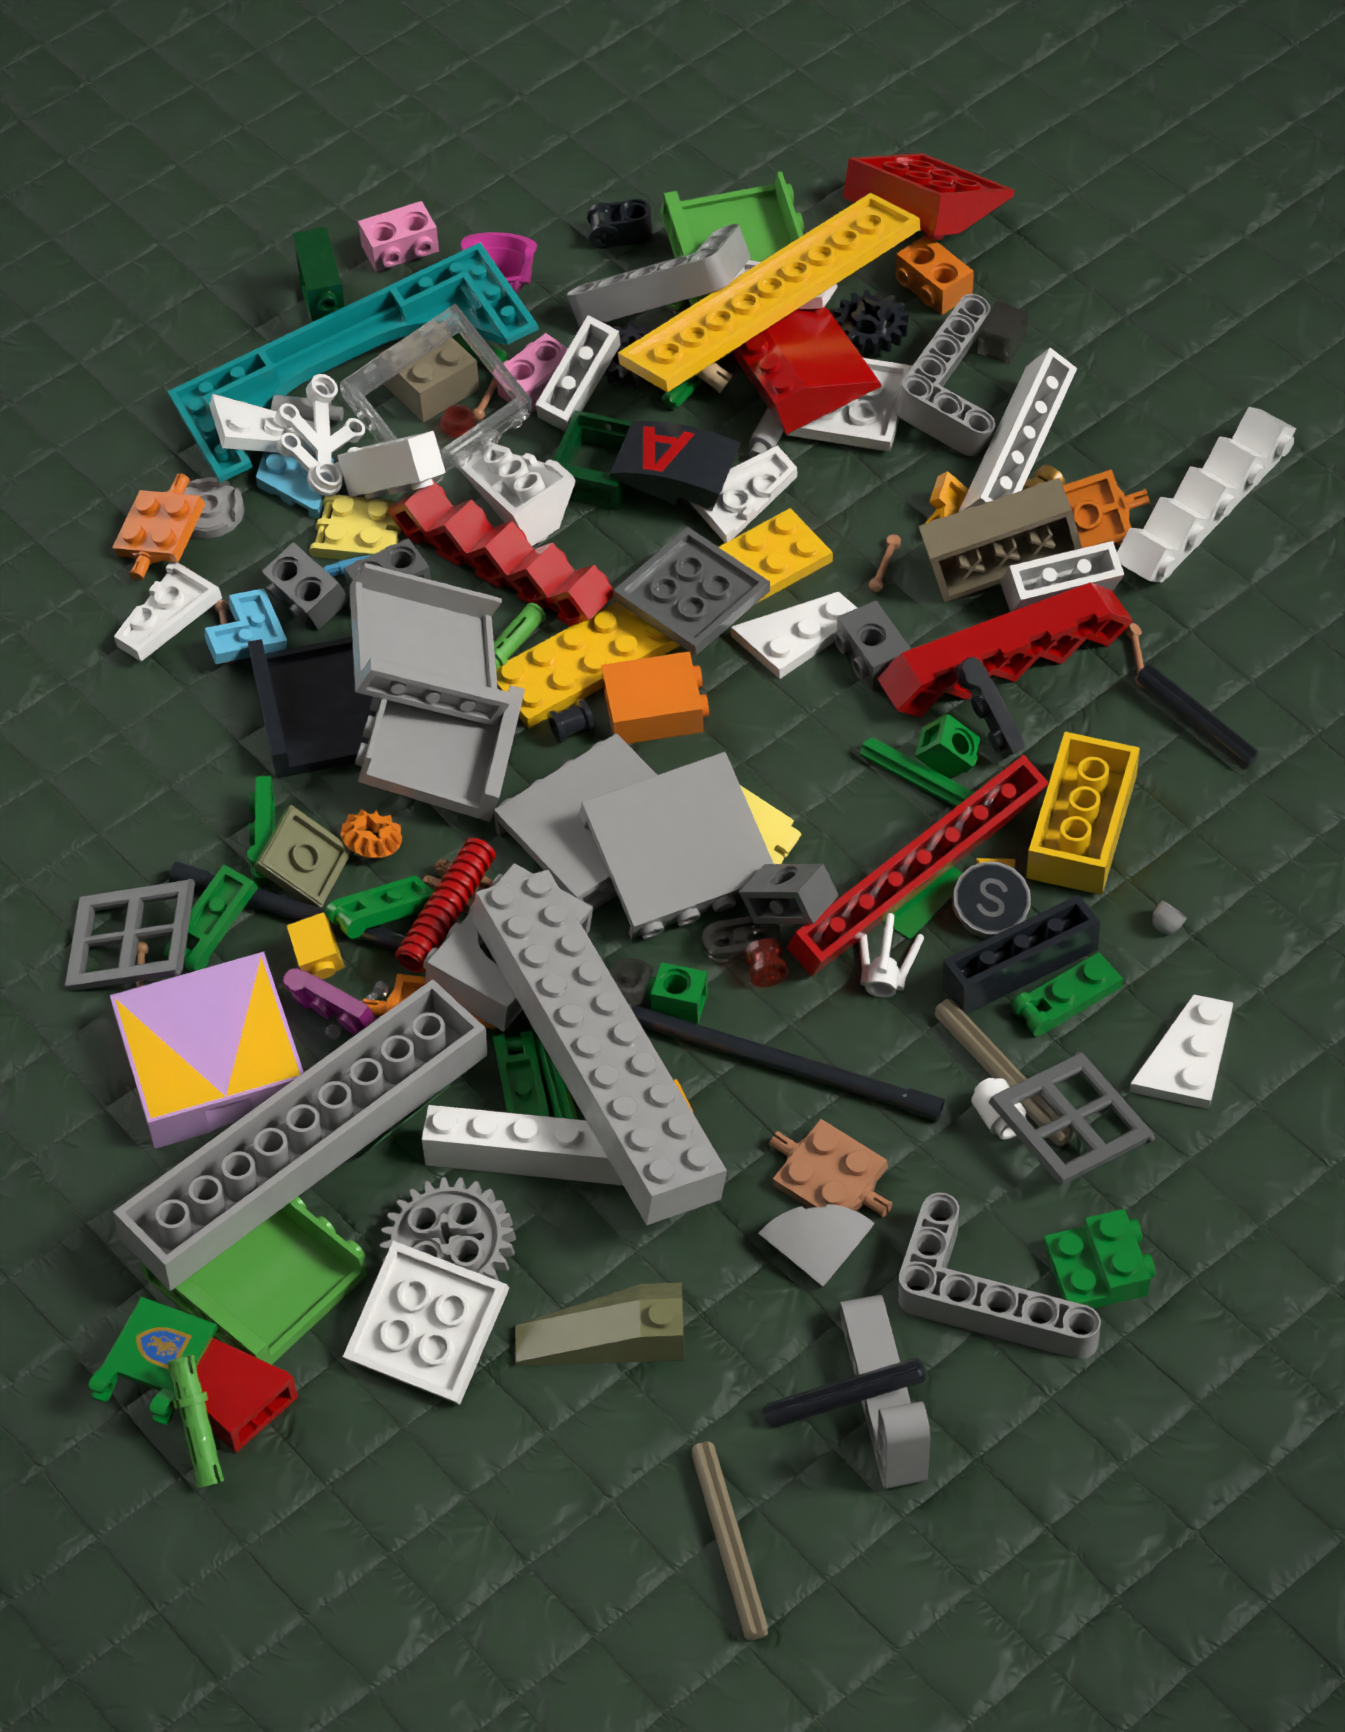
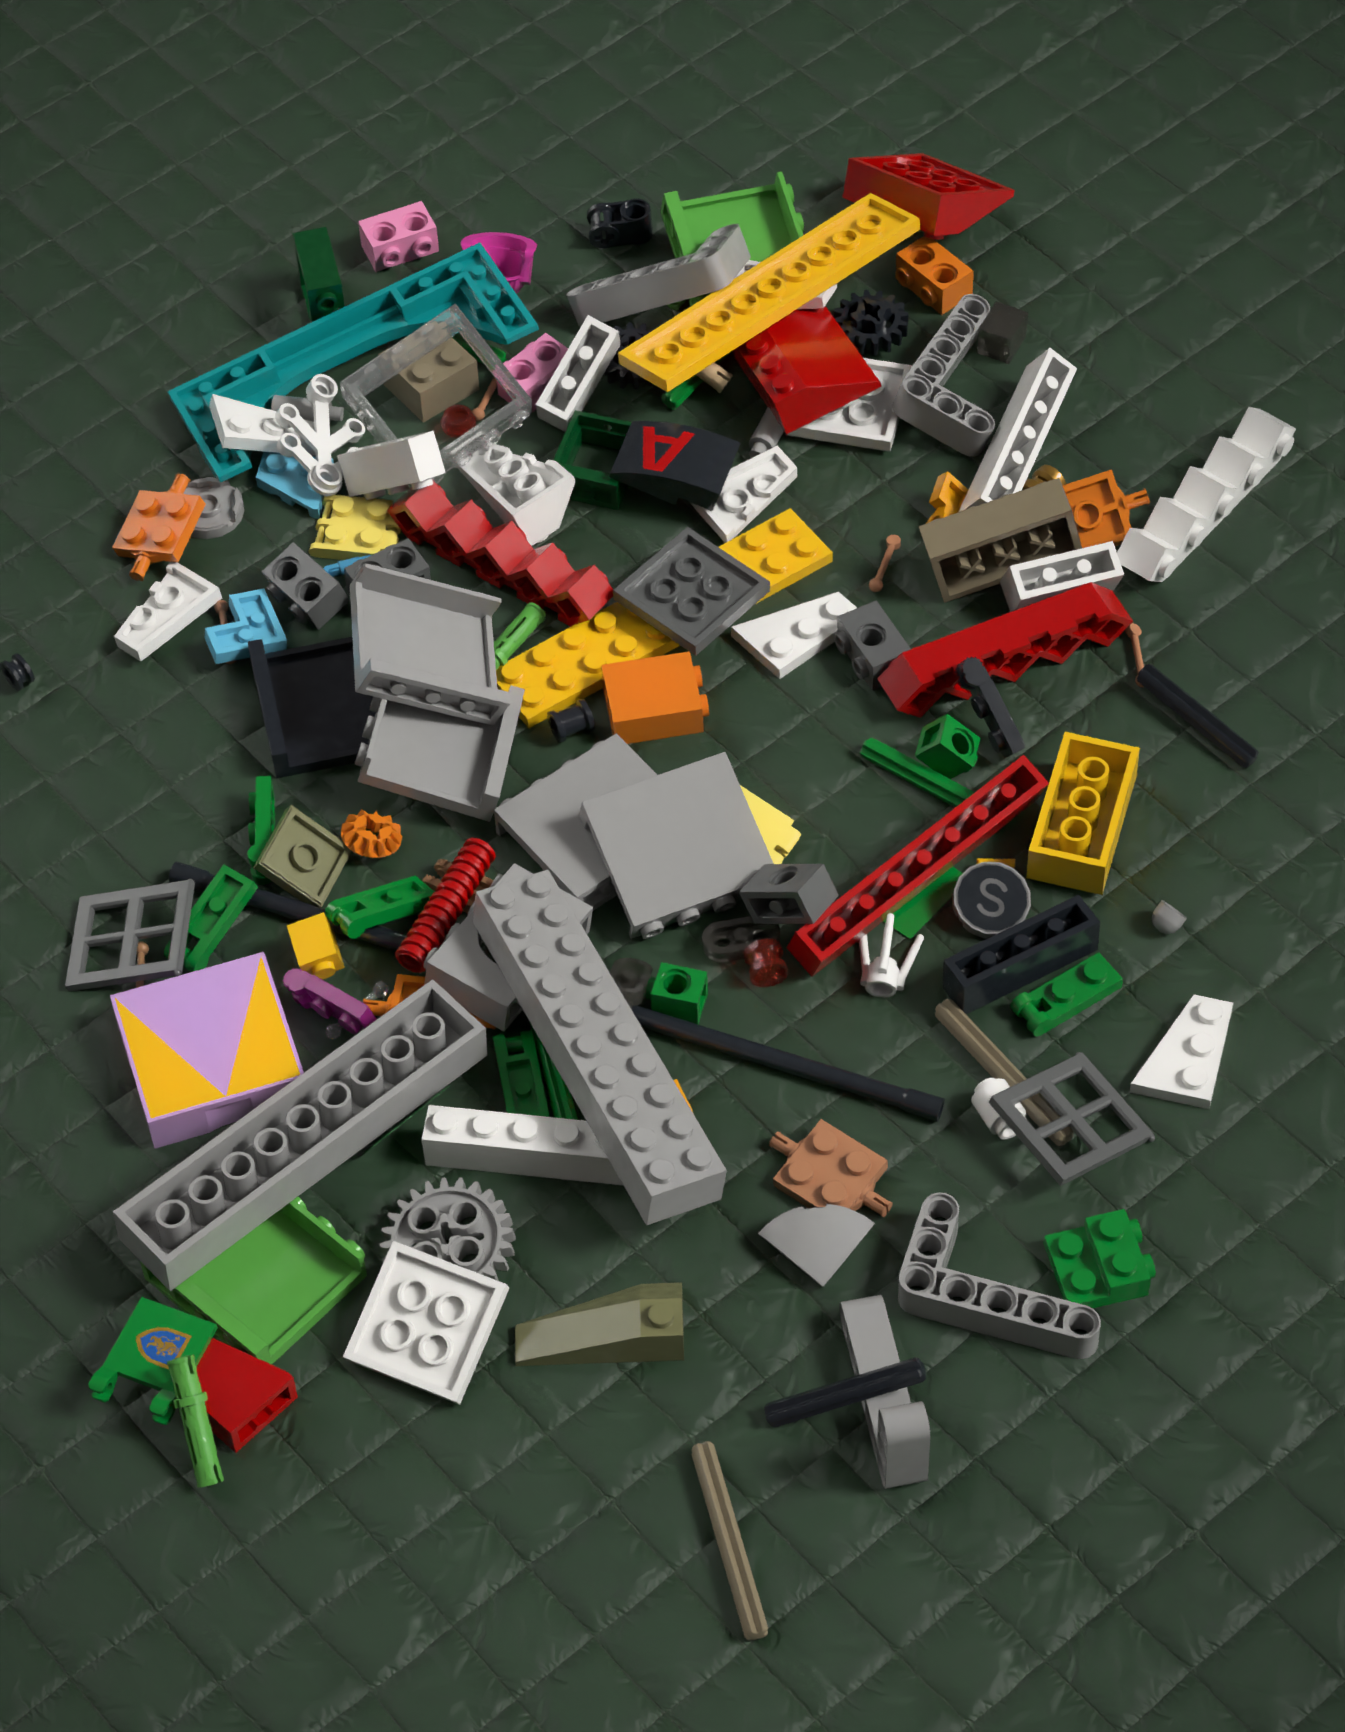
none -> black bush [0,653,35,691]

